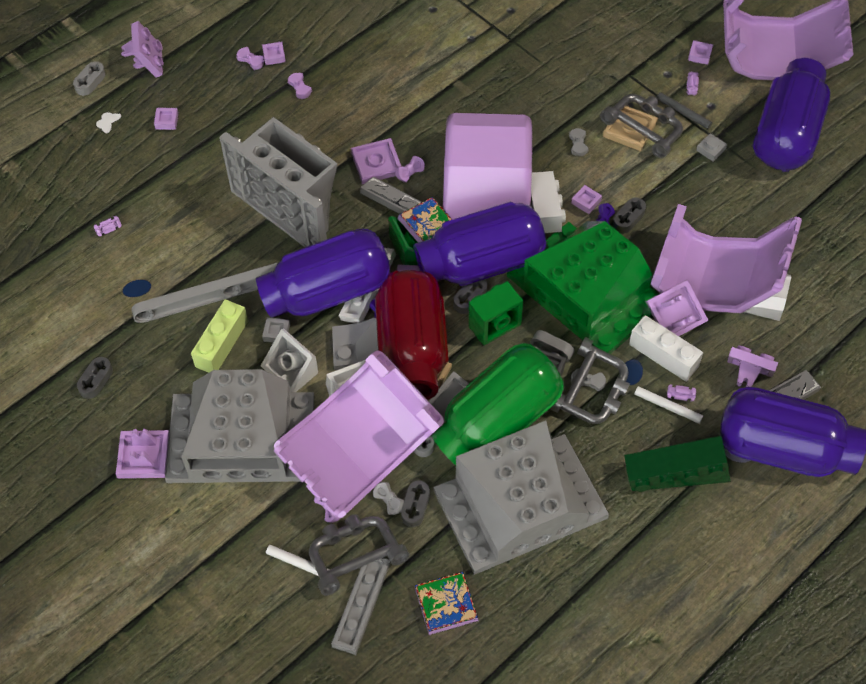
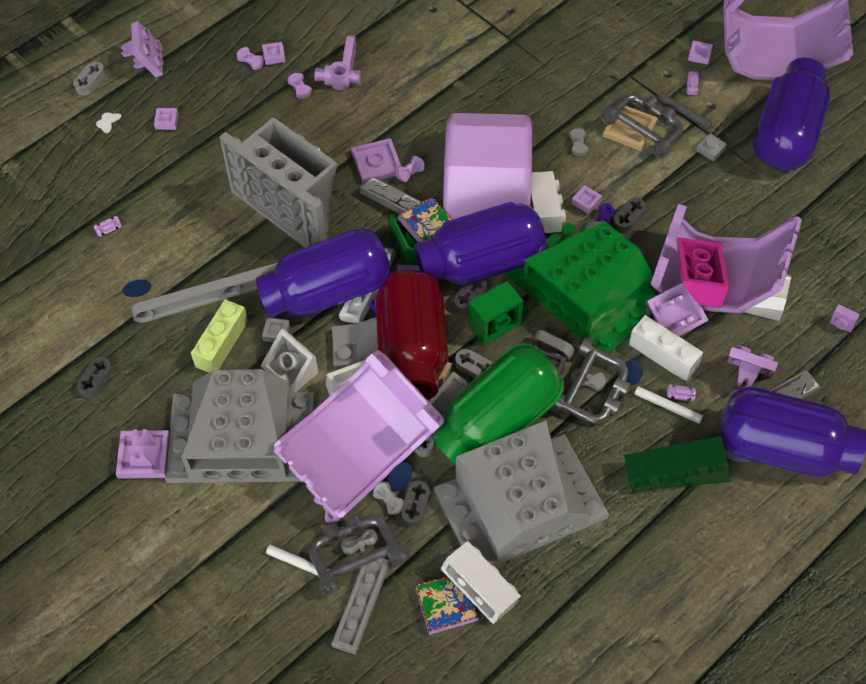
none -> lavender piece [315,36,361,91]
none -> light grey piece [341,529,377,555]
none -> dark blue sticker [387,463,412,491]
none -> white brick [441,541,521,625]
none -> light grey beam [455,349,493,379]
none -> dark pink slope [676,237,729,308]
none -> lavender plate [830,304,860,333]

